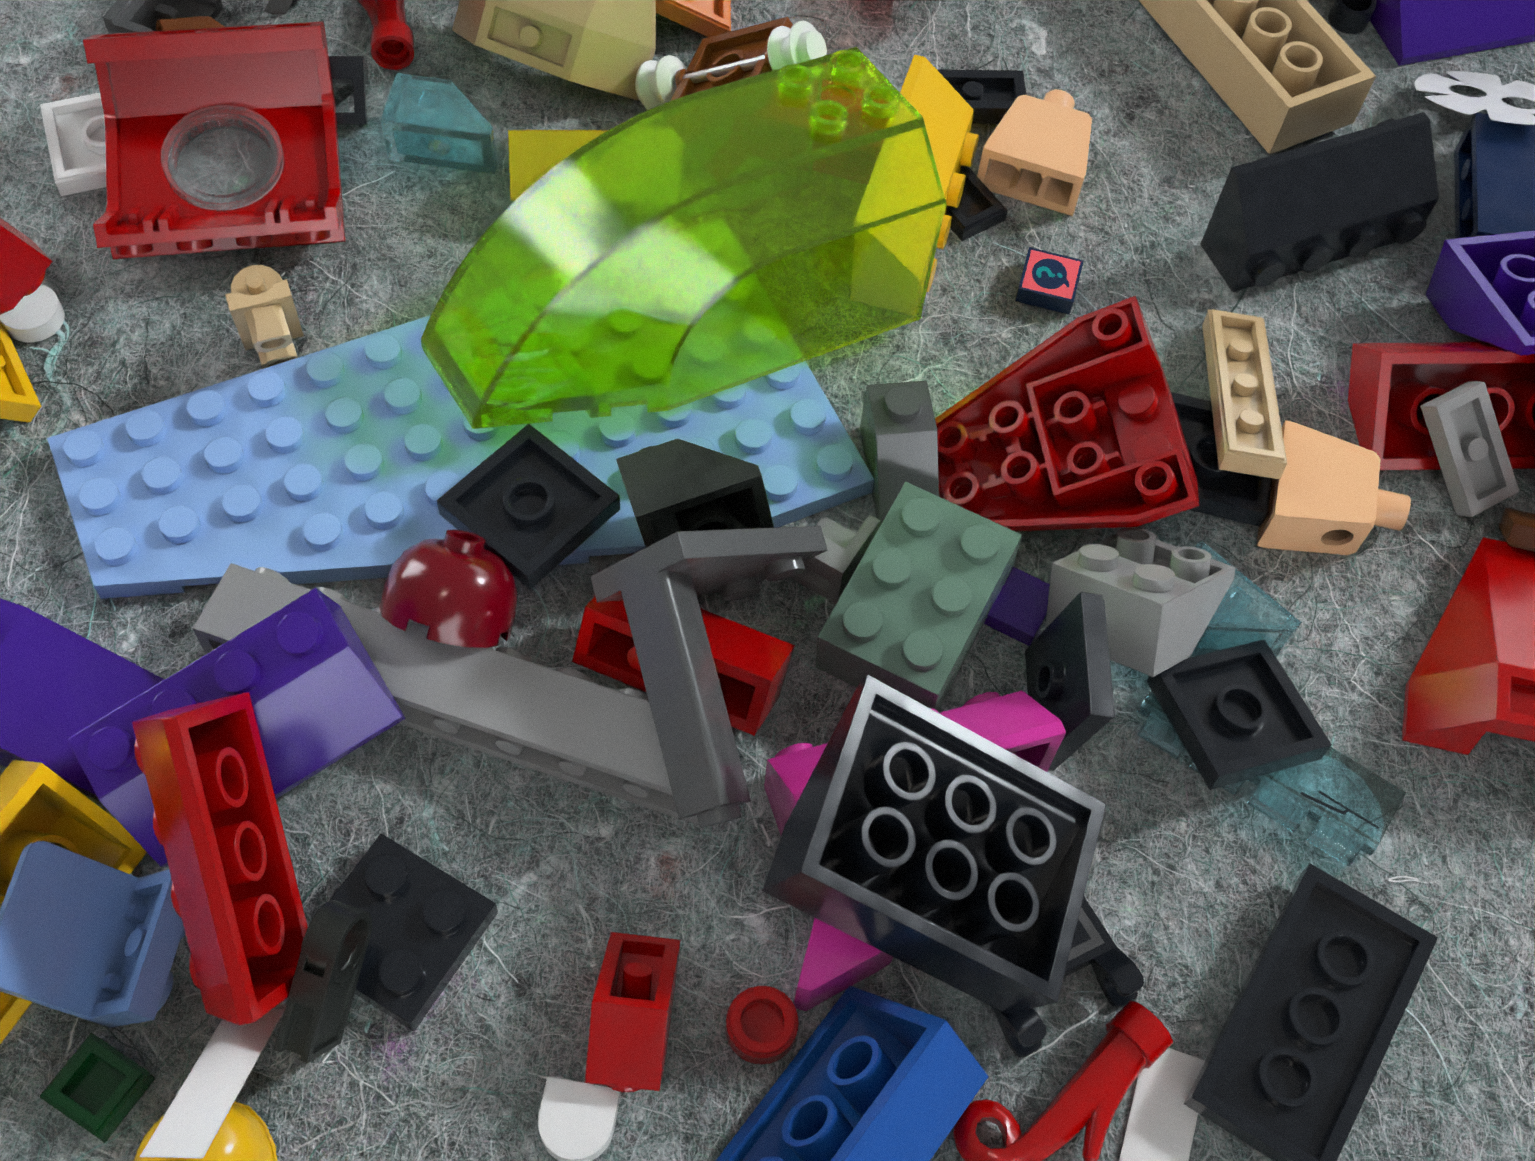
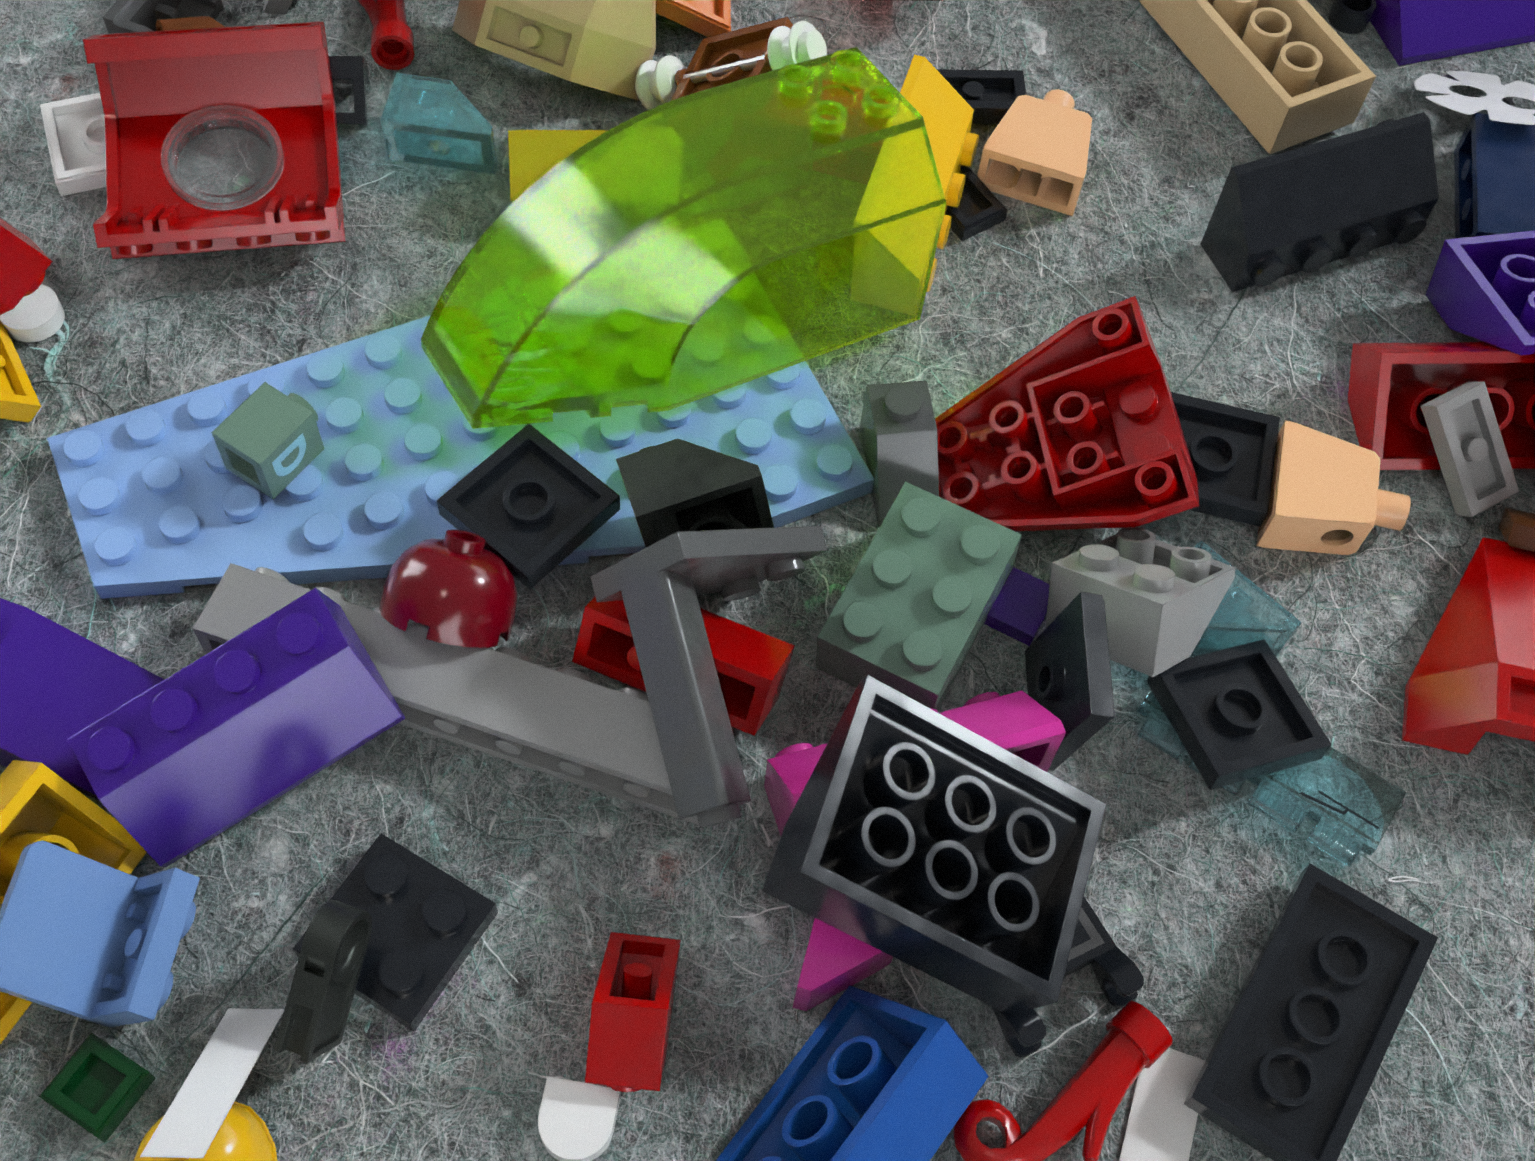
red slope [132,692,308,1026] -> none
tan hips [225,265,304,369] -> none
red tile [725,986,799,1065] -> none
light grey panel [790,515,881,604] -> none
dark blue tile [1015,247,1084,315] -> none
tan tile [1202,309,1287,480] -> none
none -> sand green brick [211,382,325,499]

